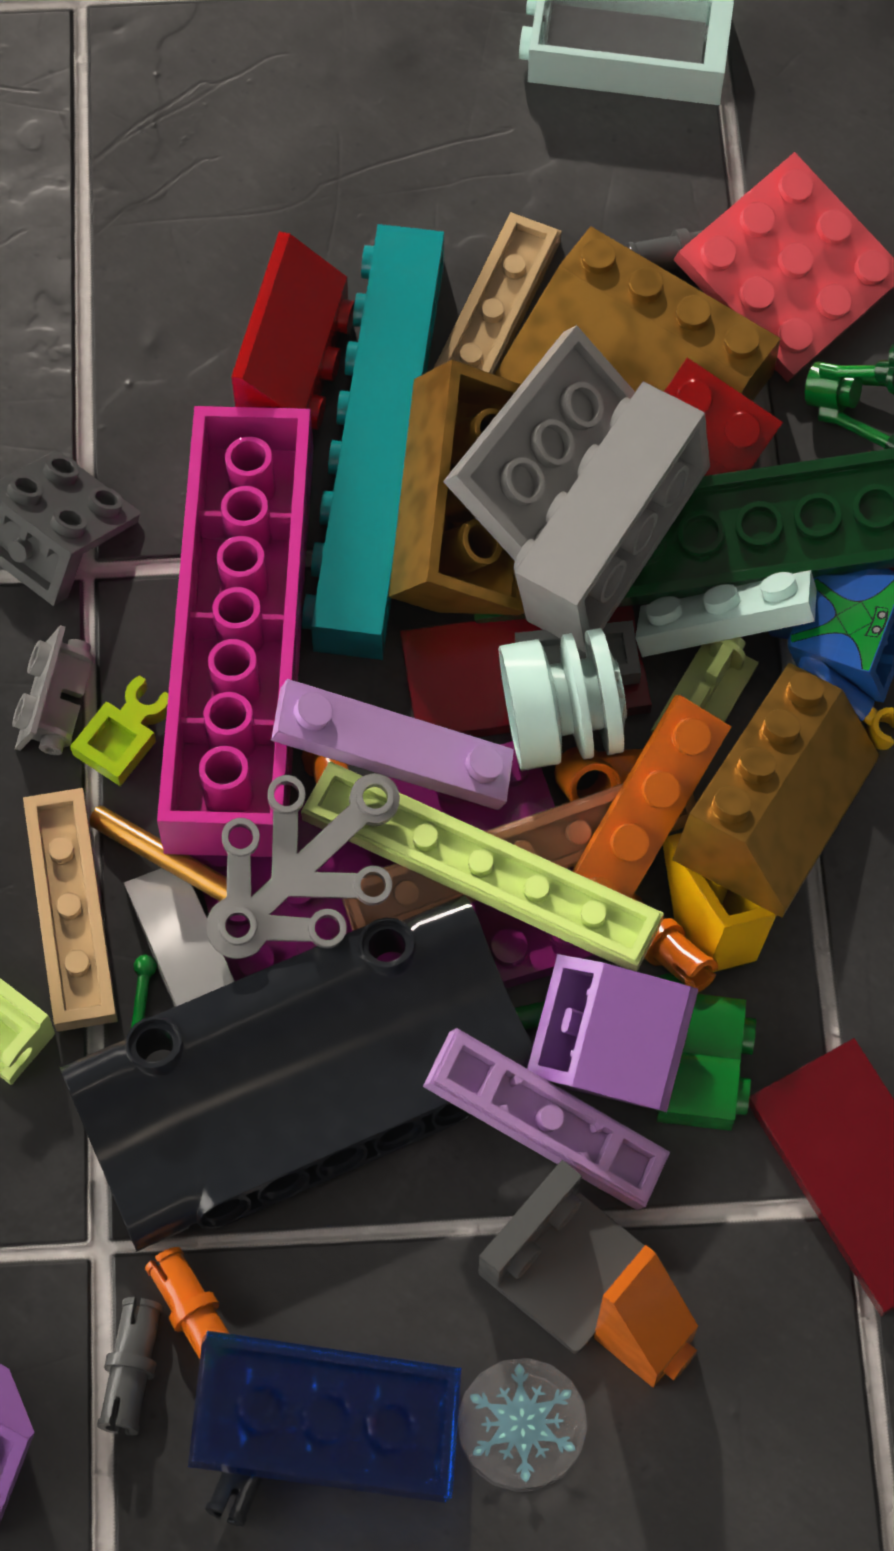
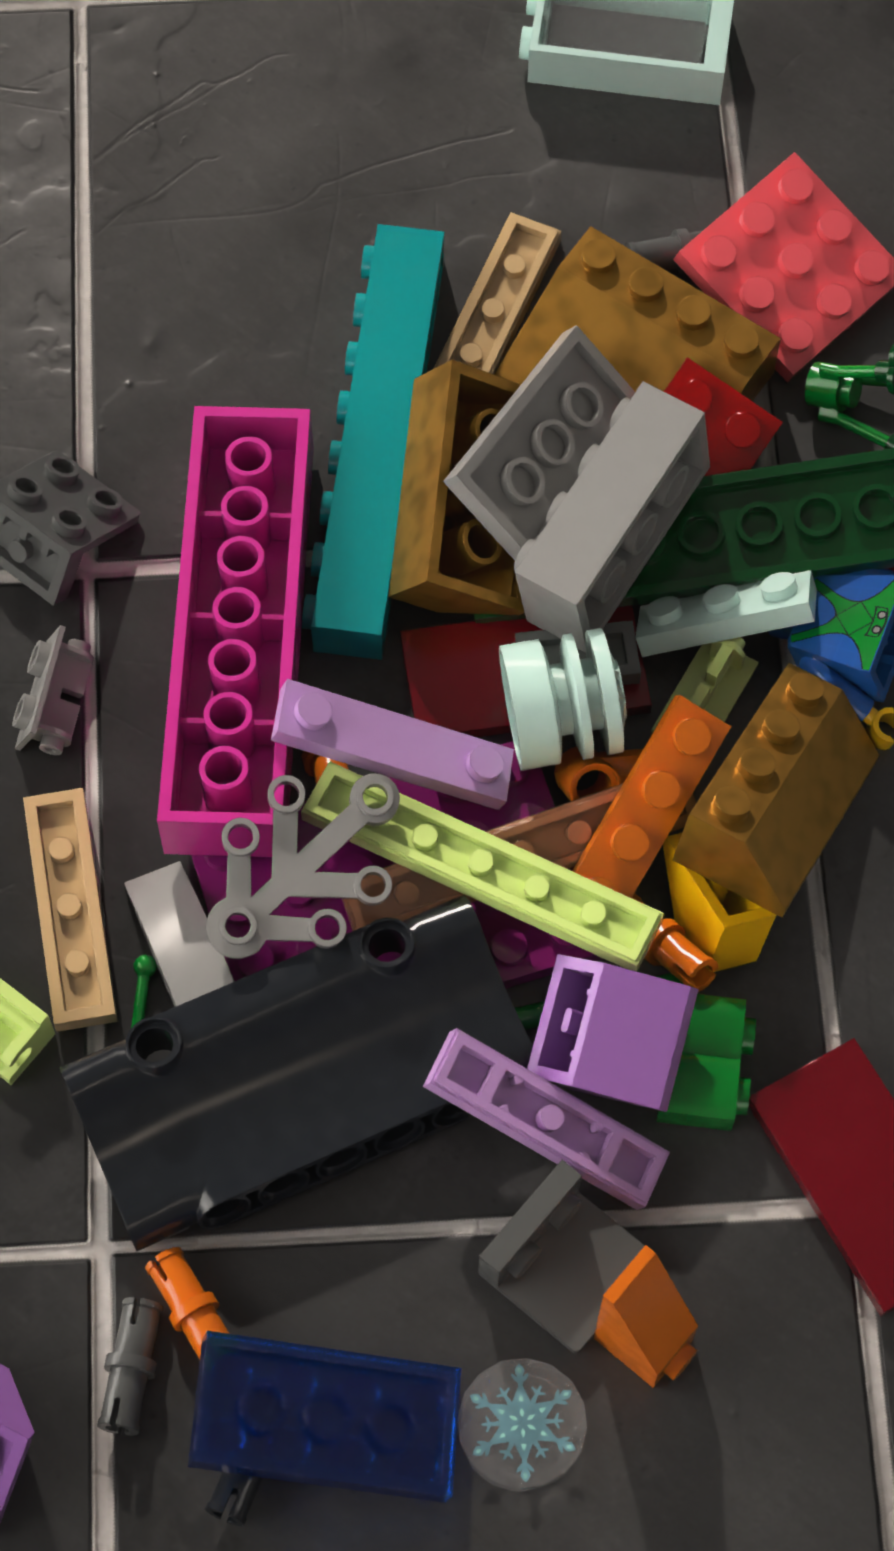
lime plate [70,676,168,787] -> none
pearl gold bar [89,806,227,901] -> none
red slope [231,231,355,430] -> none

